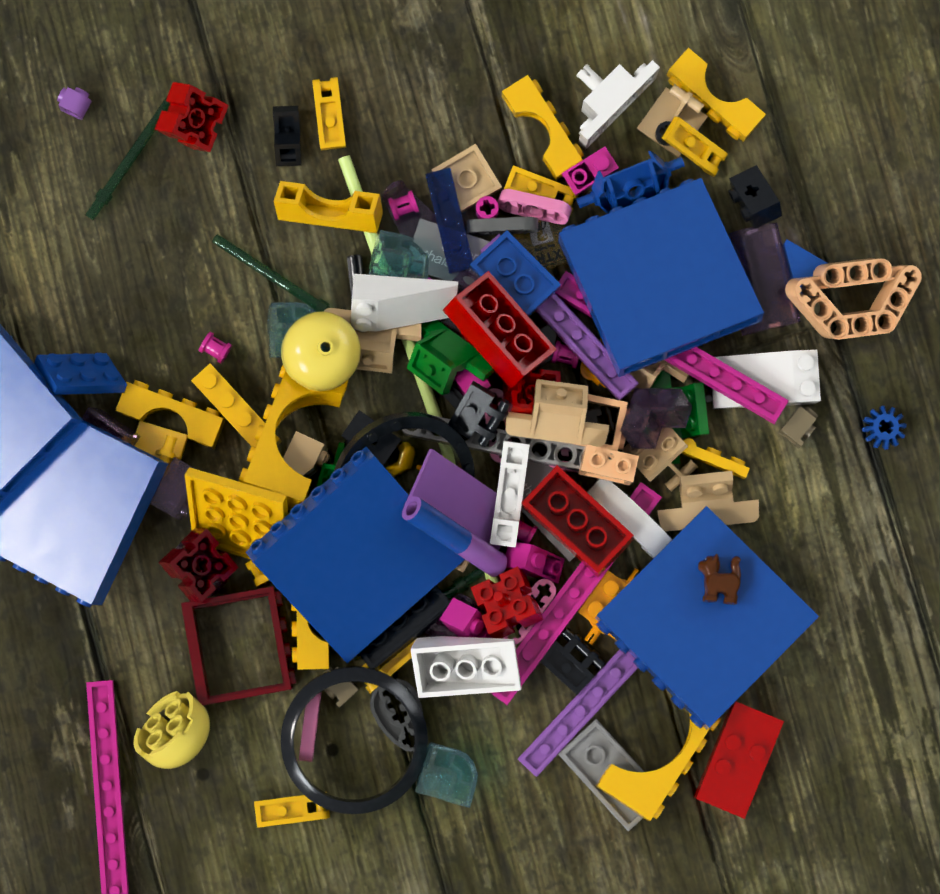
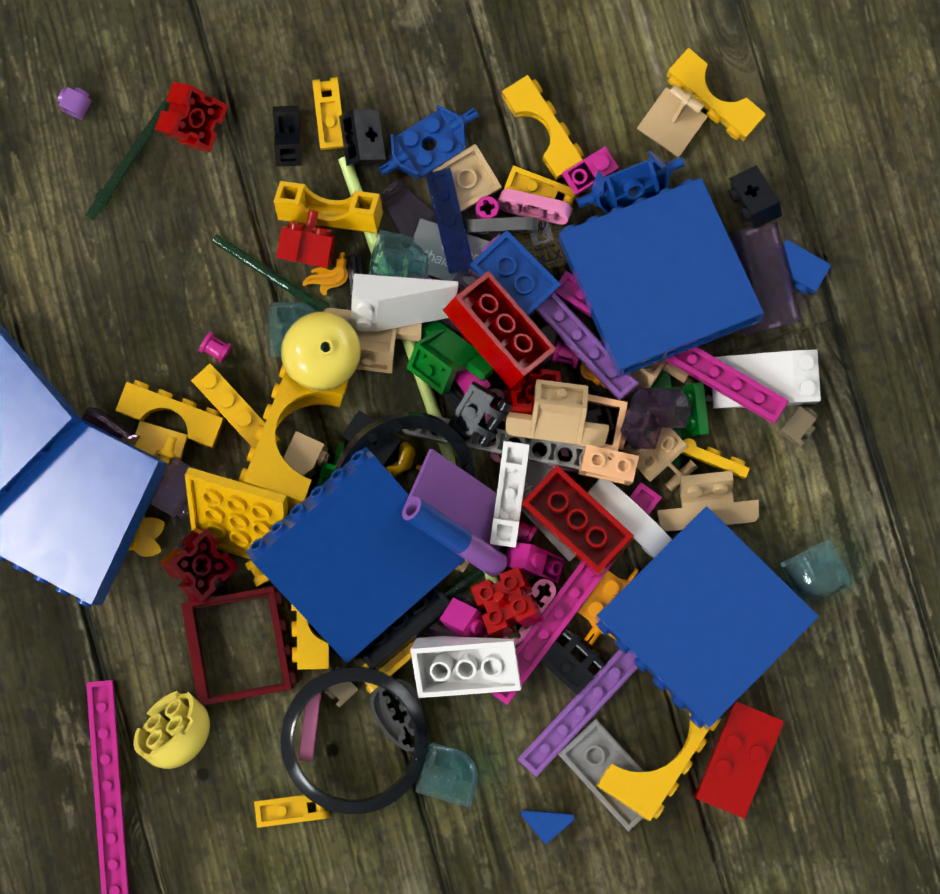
blue plate [35,353,127,395] -> none
dark pink bush [388,190,420,221] -> none
white brick [576,60,660,150] -> none
black bush [655,121,671,146] -> none
yellow plate [662,116,728,177] -> none
reddish brown animal [698,554,741,605] -> none
light nougat piece [785,258,922,340] -> none
blue gear [862,406,907,450] -> none
none -> yellow plate [128,515,165,557]
none -> red brick [276,210,337,268]
none -> light orange piece [303,252,348,296]
none -> black brick [339,109,386,166]
none -> blue plate [378,105,479,179]
none -> blue slope [521,809,574,844]
none -> clear light blue brick [780,539,852,600]

